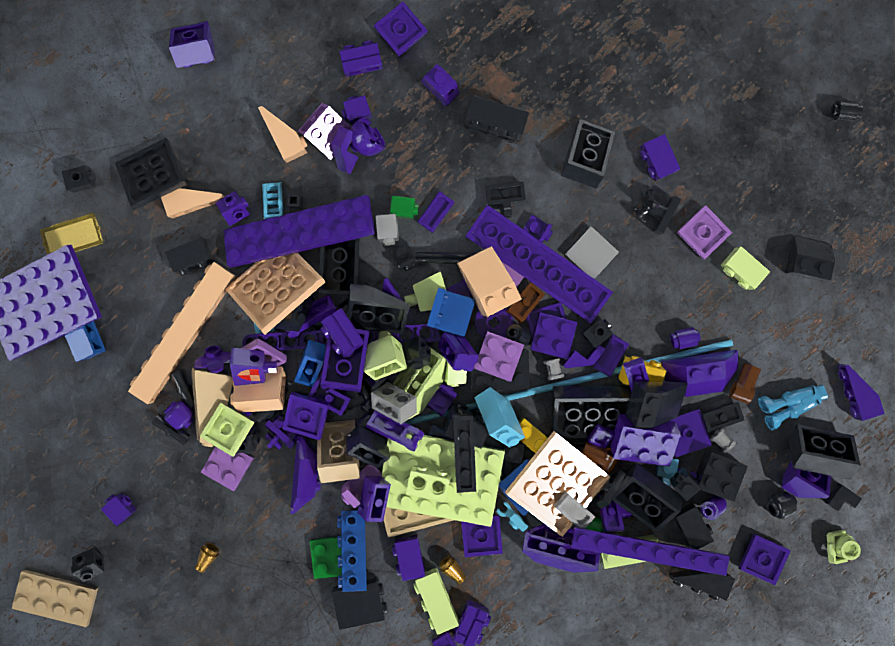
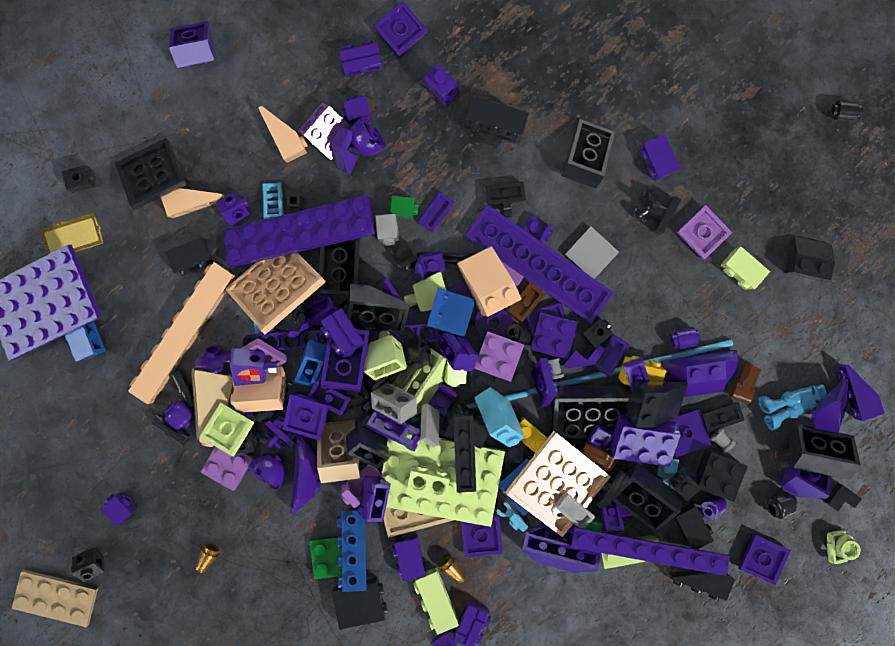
none -> dark purple cylinder [247,454,287,491]
none -> dark purple bracket [415,251,446,280]
none -> light grey tile [421,403,440,447]
none -> dark purple plate [532,358,558,408]
none -> dark purple slope [811,379,848,433]

